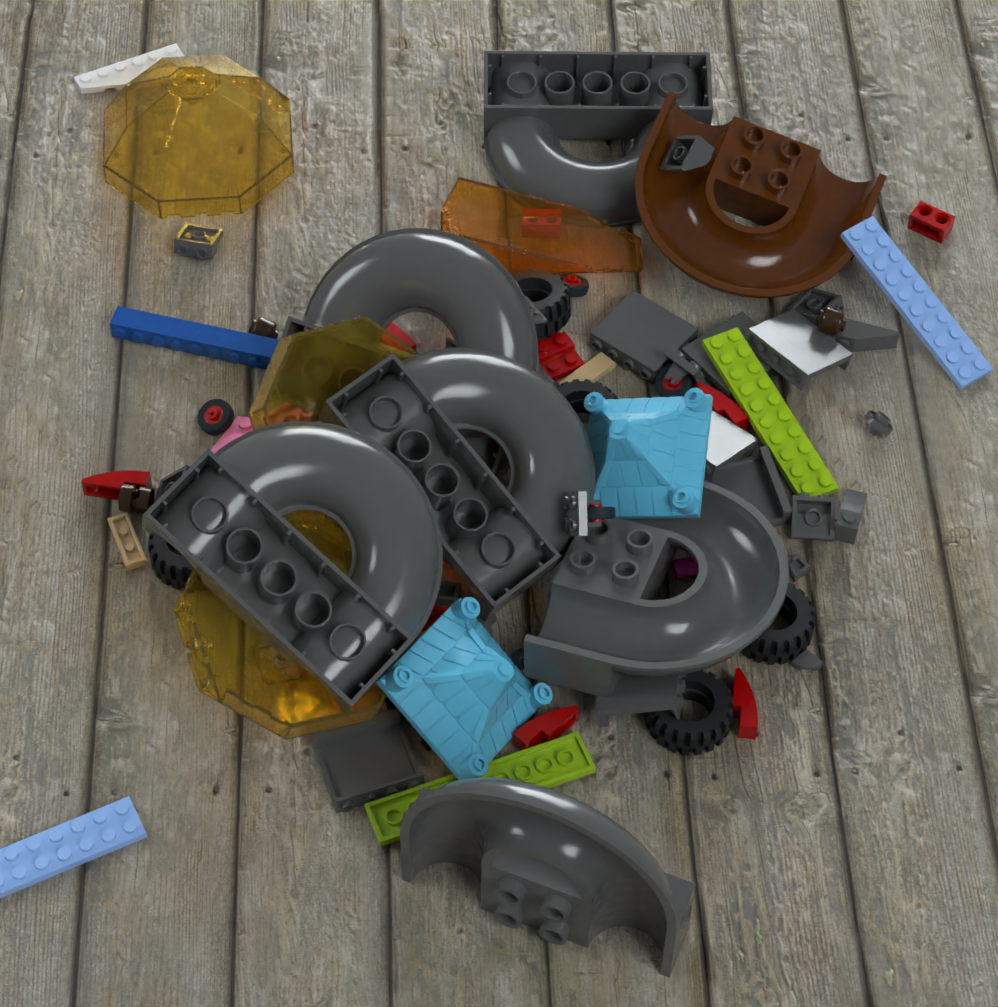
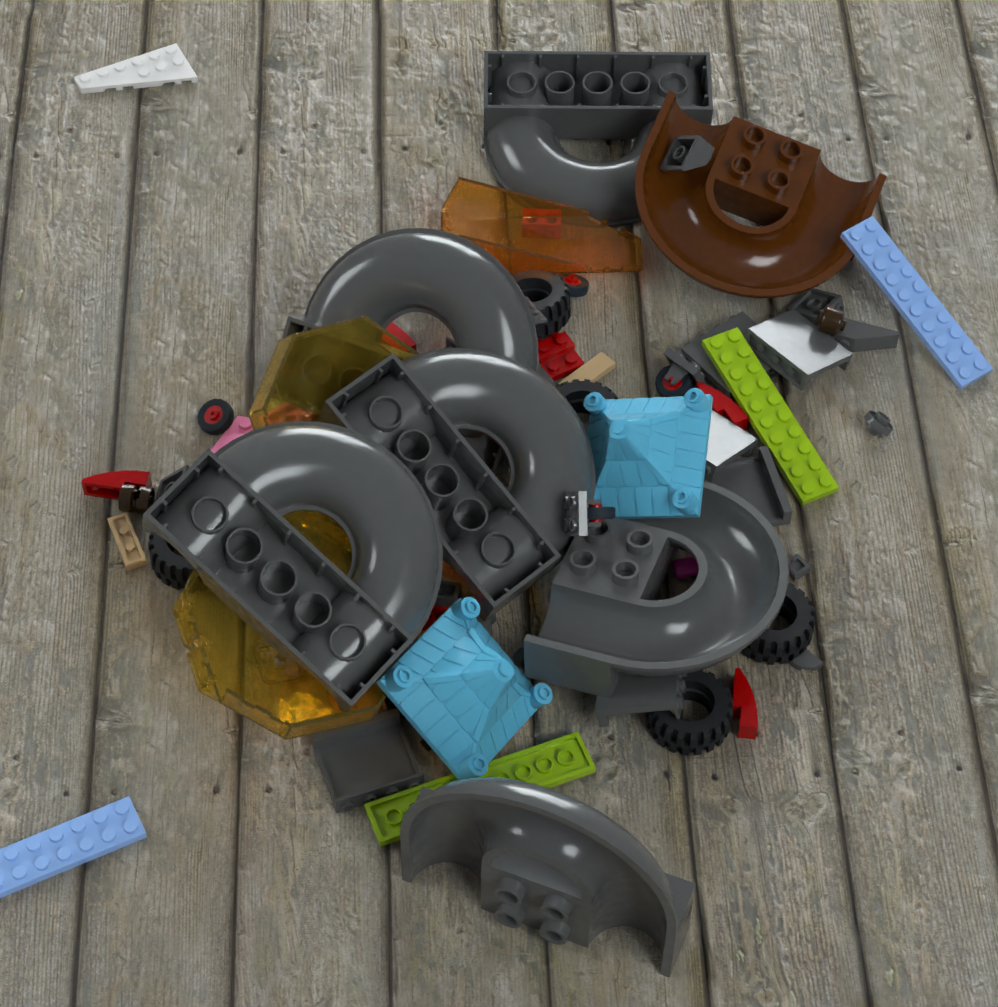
clear yellow windscreen [103,54,294,219] -> none
blue brick [109,306,281,371] -> none
dark grey plate [174,223,223,260] -> none
dark brown head [248,317,279,339] -> none
red slope [512,705,579,751] -> none
dark grey panel [589,290,698,384] -> none
dark grey plate [791,493,836,542] -> none
dark grey slope [834,489,867,545] -> none
red brick [907,201,955,244] -> none

